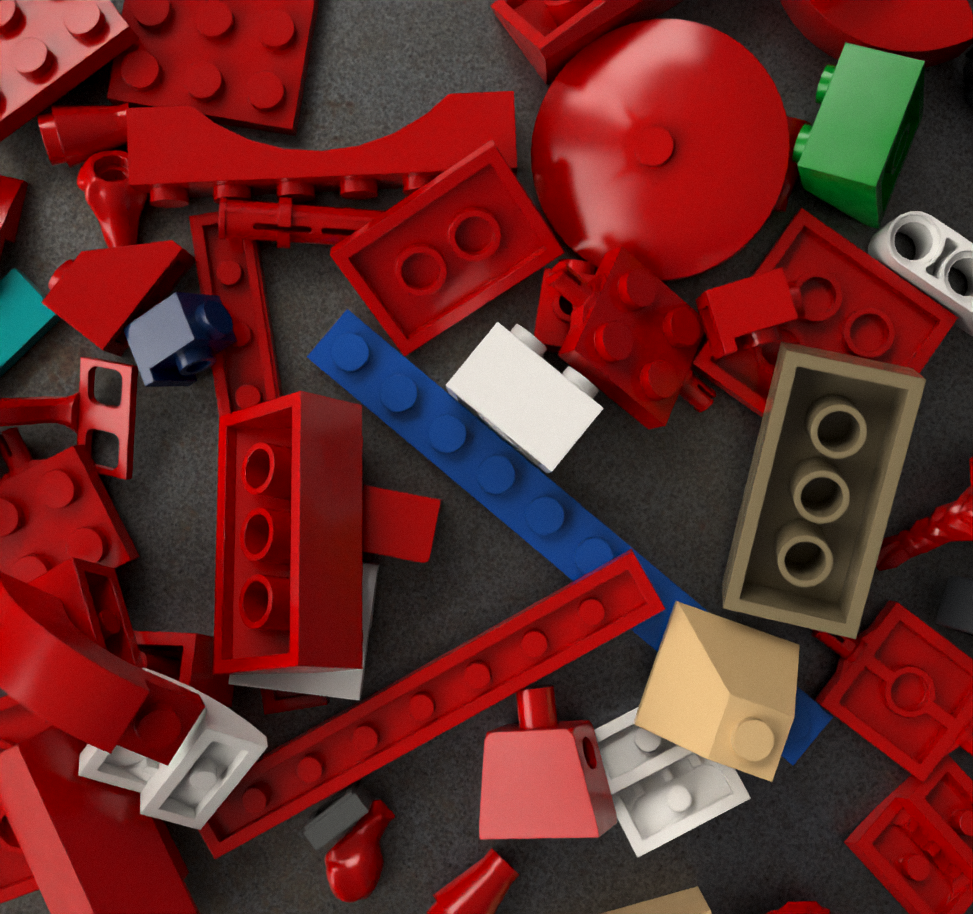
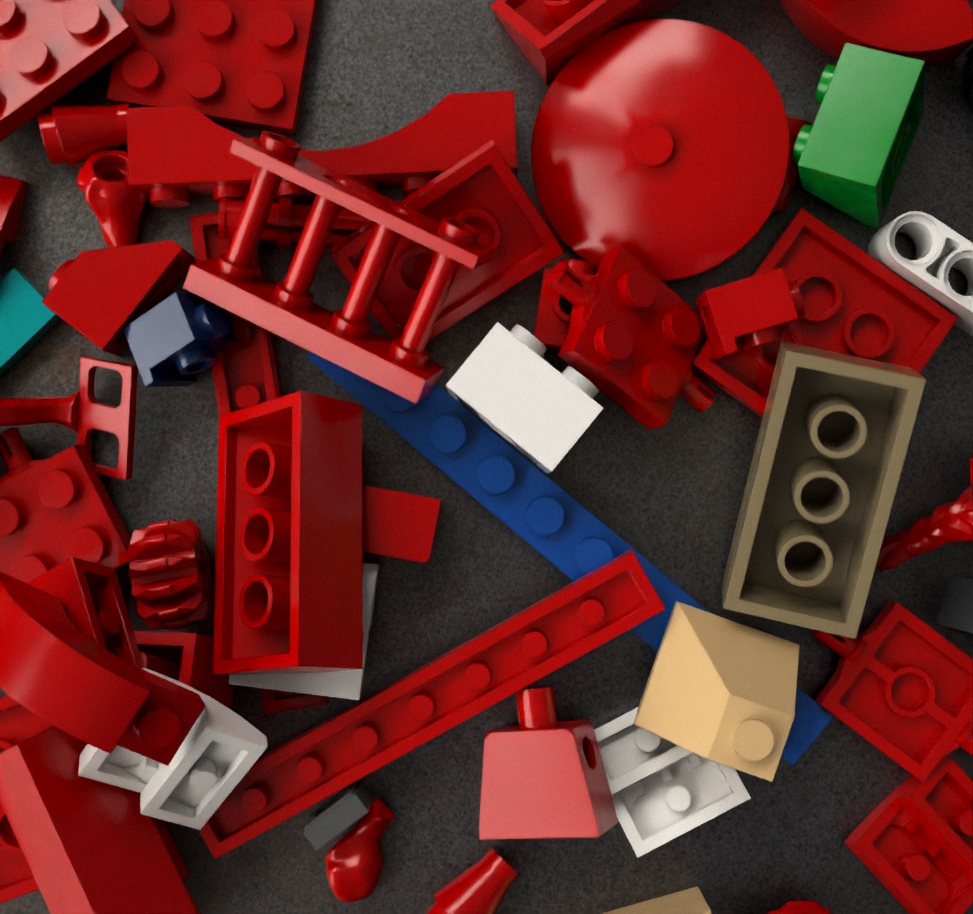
none -> red gear [126,519,215,630]
none -> red fence [183,131,495,404]

